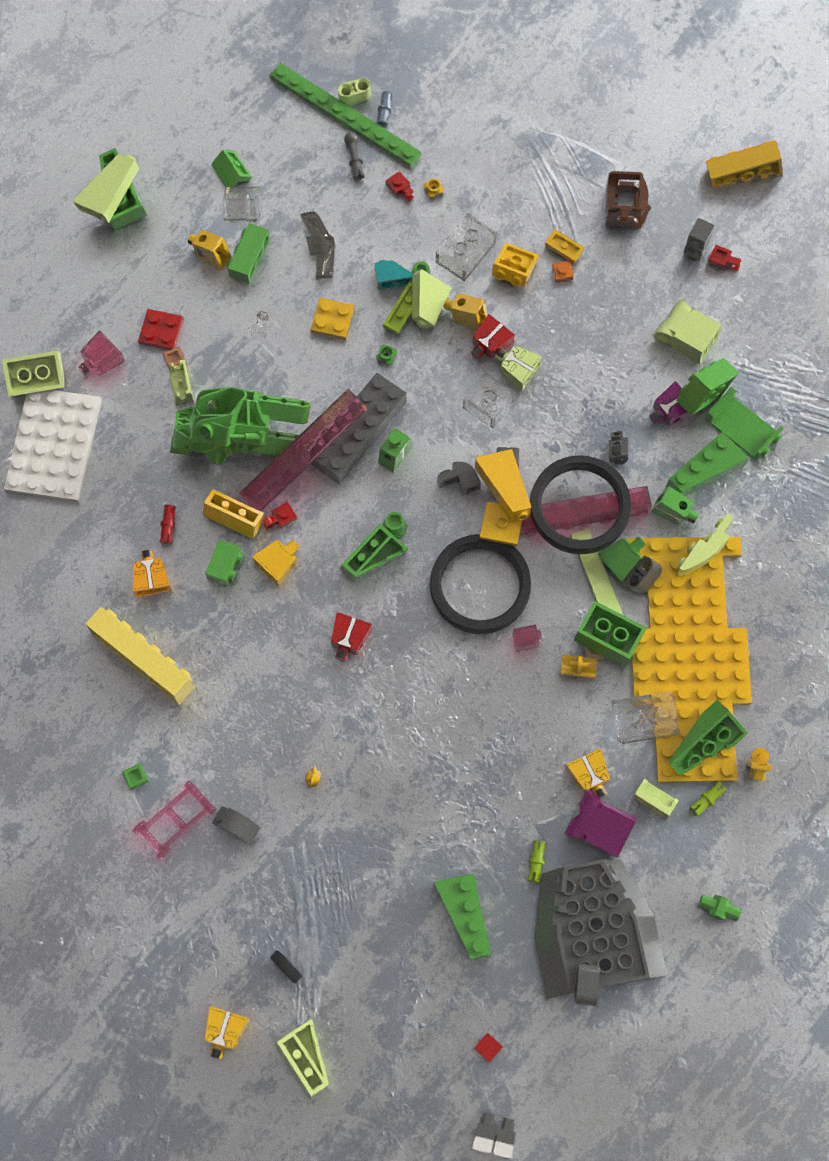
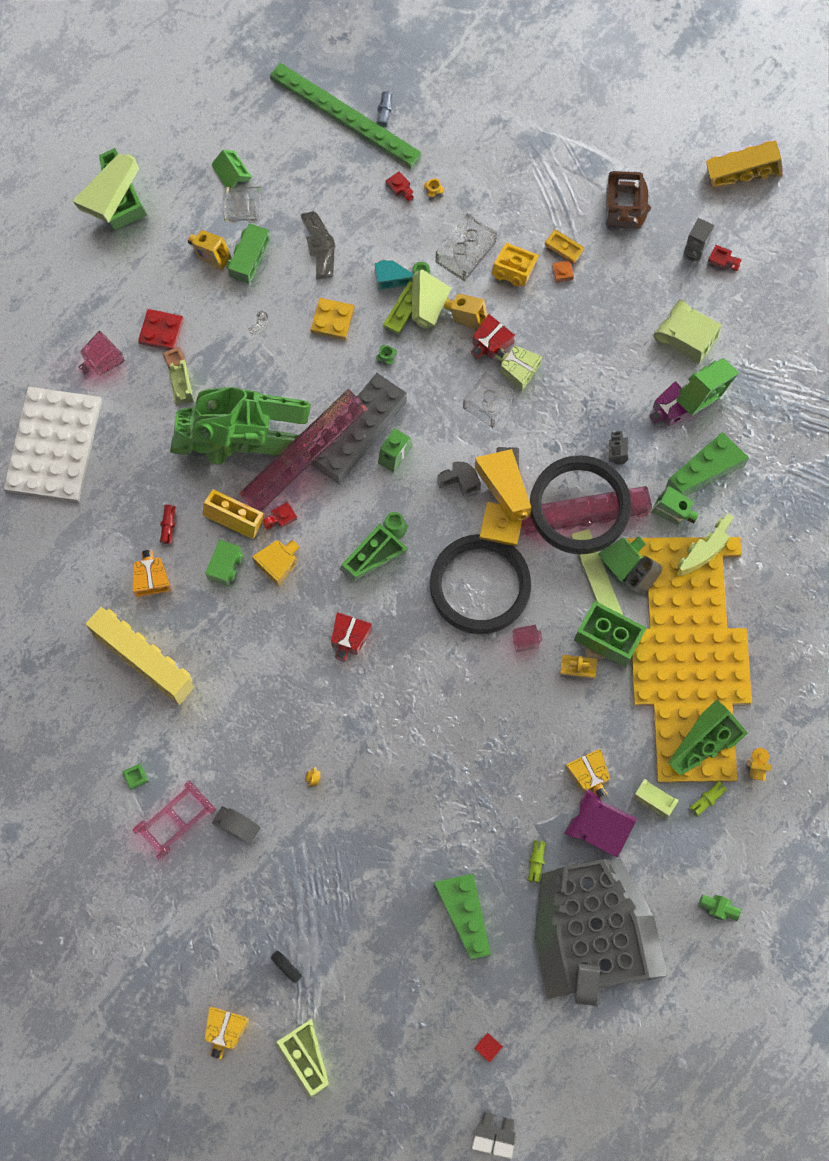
yellowish green slope [2,351,64,397] -> none
yellowish green beam [338,78,371,106] -> none
dark grey pin [344,132,365,180] -> none
clear brick [612,691,680,744] -> none
bright green panel [705,387,783,461] -> none

